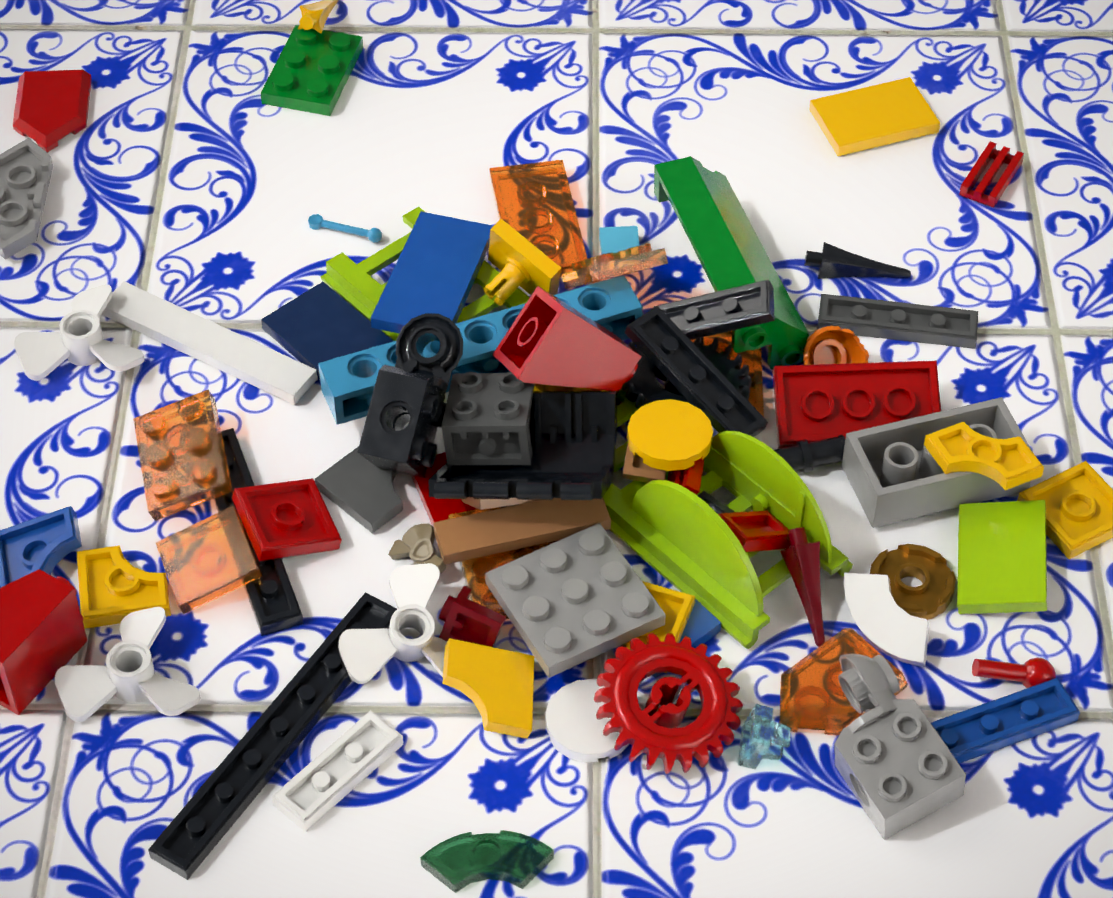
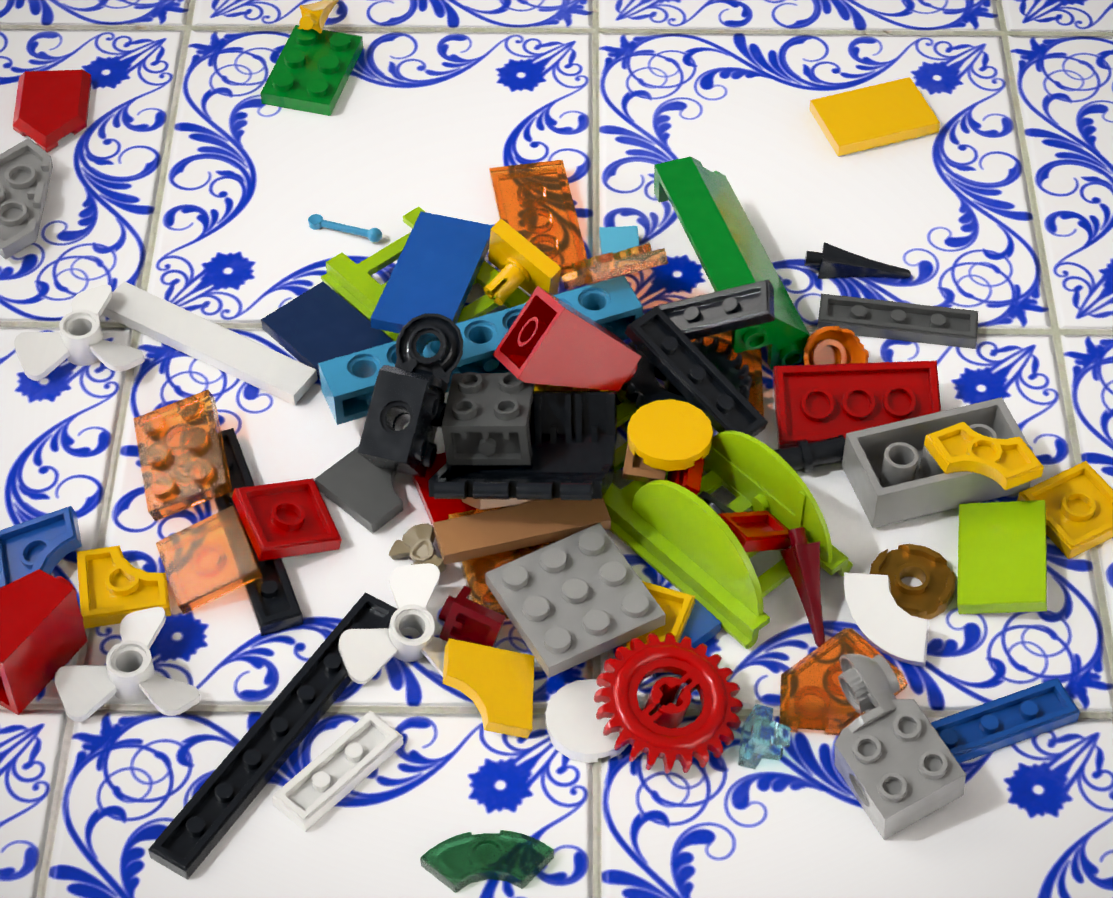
red tile [959,141,1024,208] -> none
red bar [972,657,1056,688] -> none

